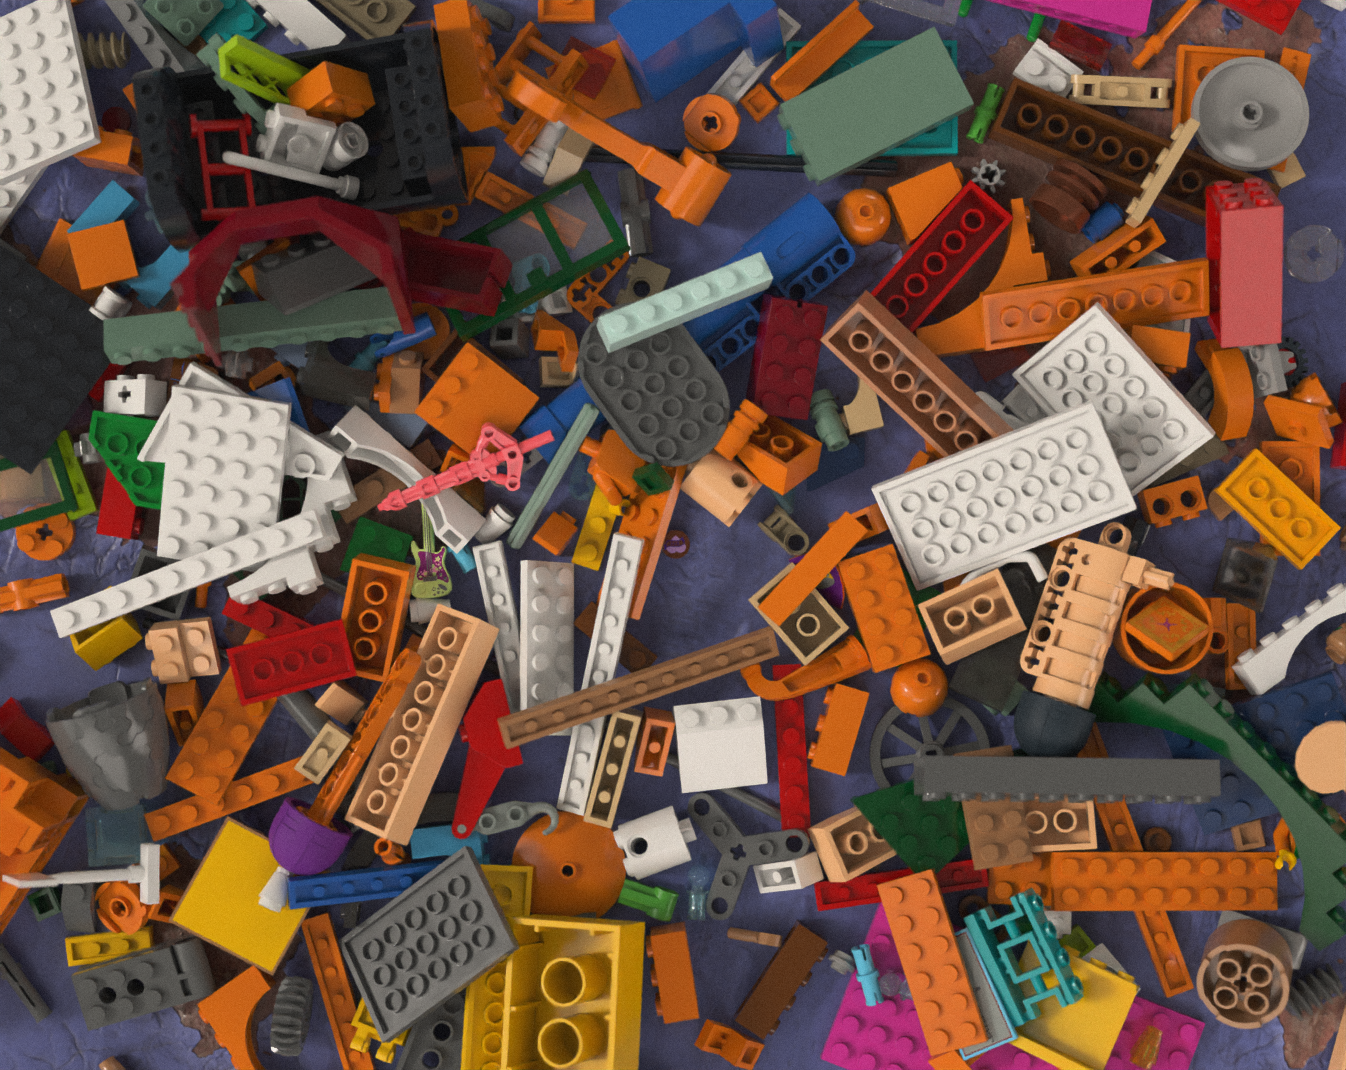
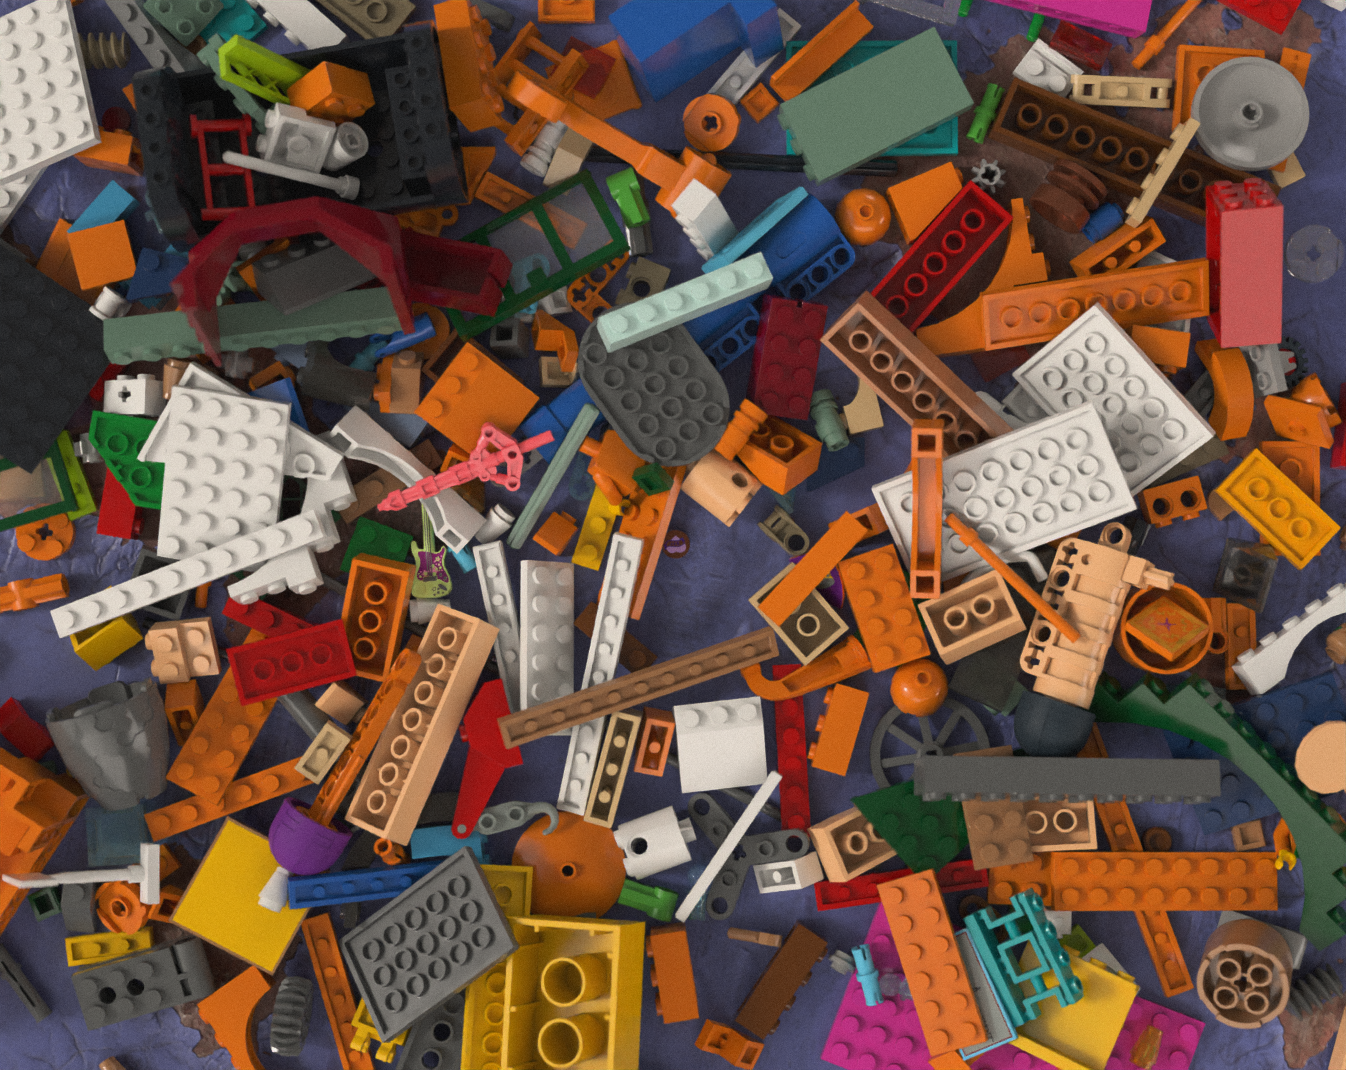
none -> dark blue wing [126,247,189,303]
none -> medium nougat cone [162,357,191,400]
none -> bright green piece [605,167,651,229]
none -> white brick [671,179,738,261]
none -> white tile [675,770,783,923]
none -> medium azure tile [701,186,809,274]
none -> orange arch [910,419,944,599]
none -> orange bar [944,513,1081,643]

